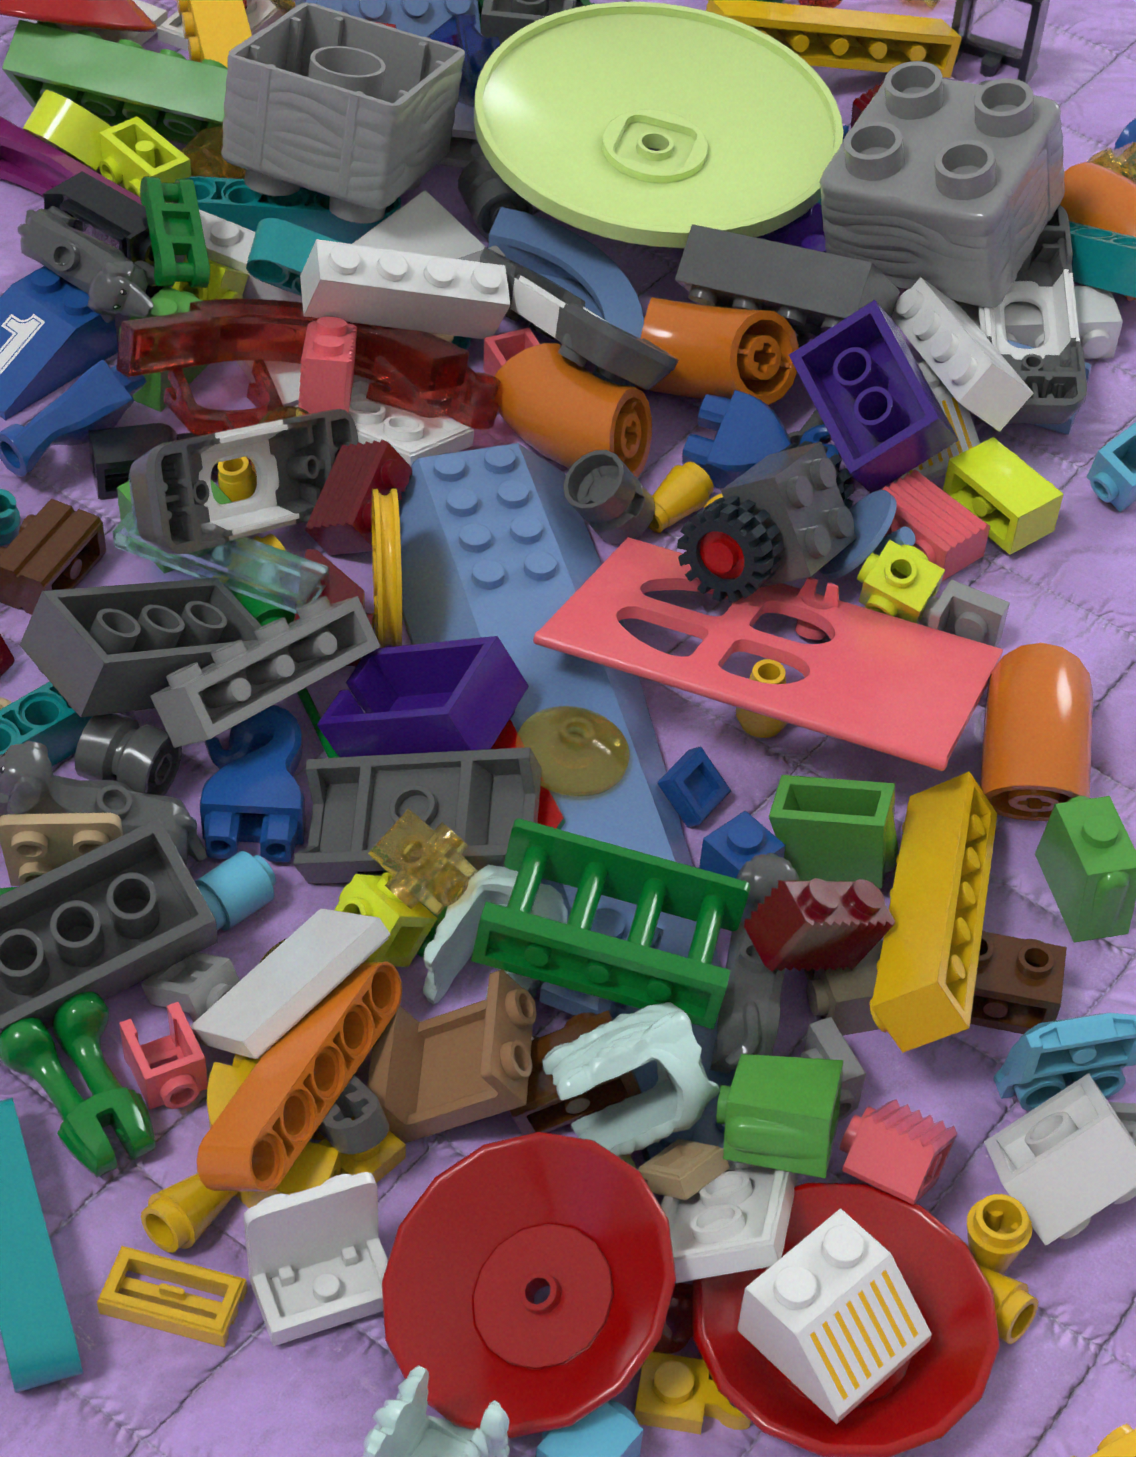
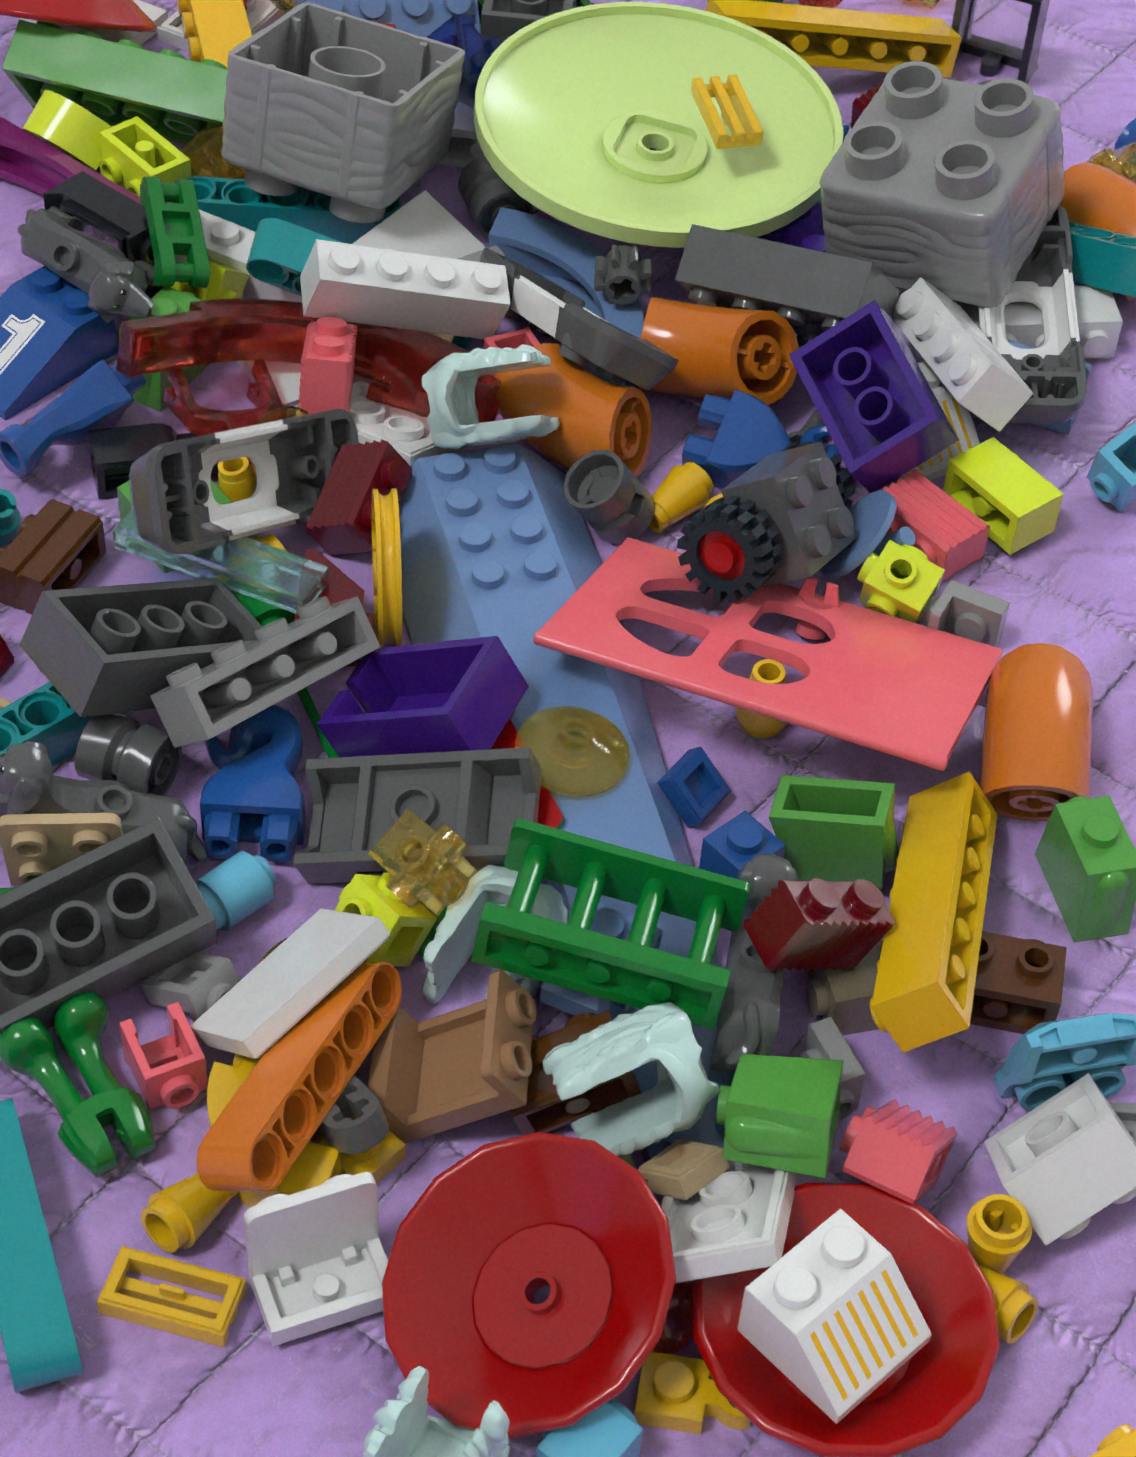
none -> light aqua piece [422,344,560,449]
none -> dark grey gear [594,245,652,305]
none -> yellow tile [691,75,763,149]

